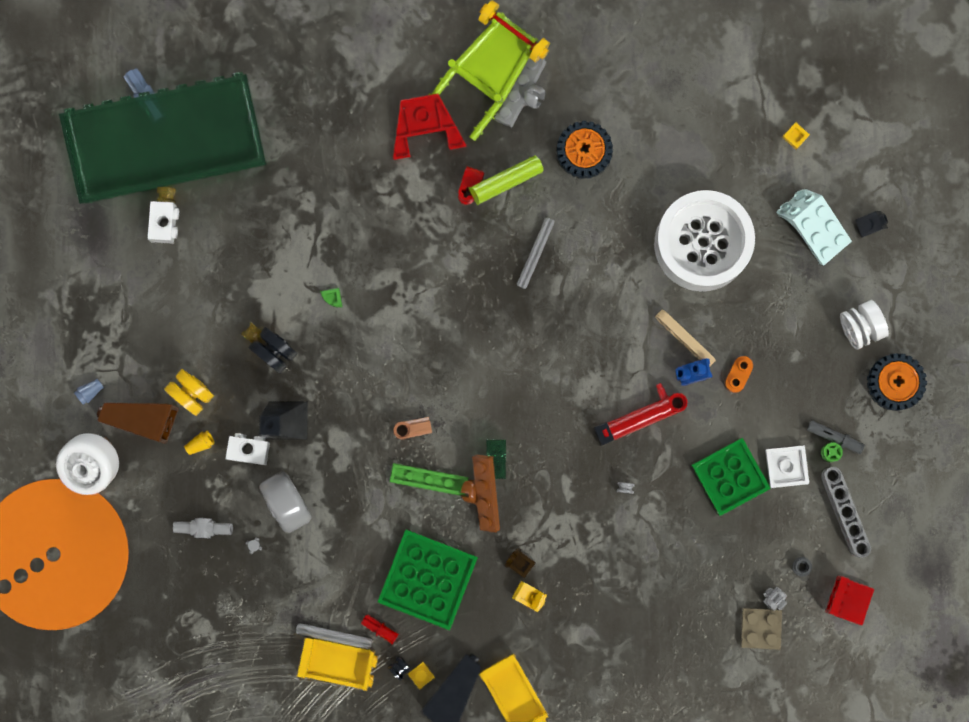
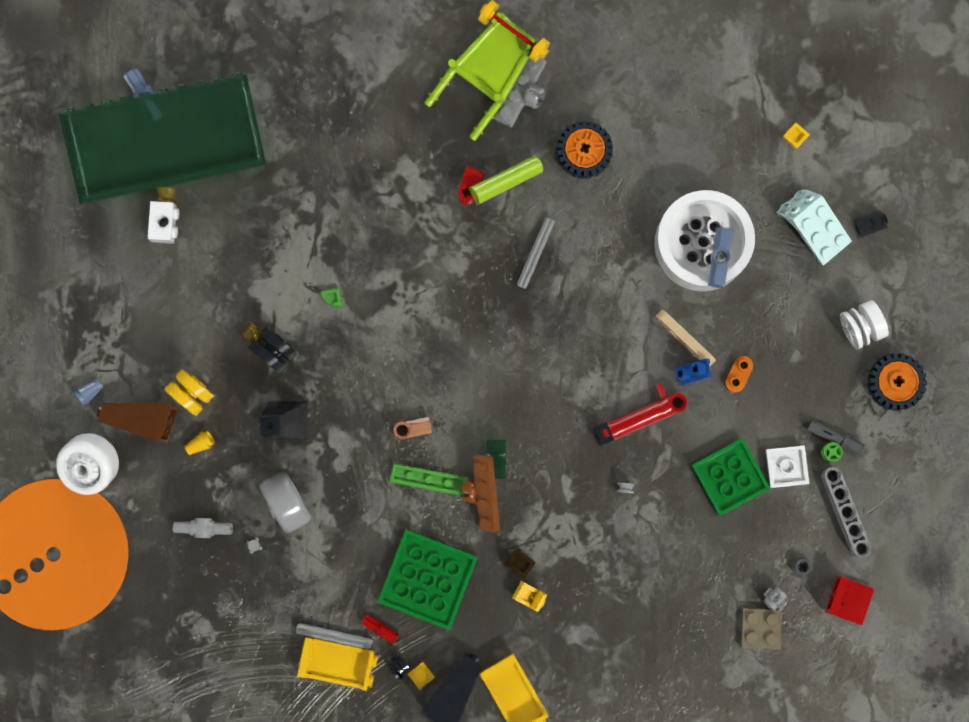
white brick [226,433,270,465] -> none
red wing [393,93,466,160] -> none
none -> sand blue piece [708,227,733,288]

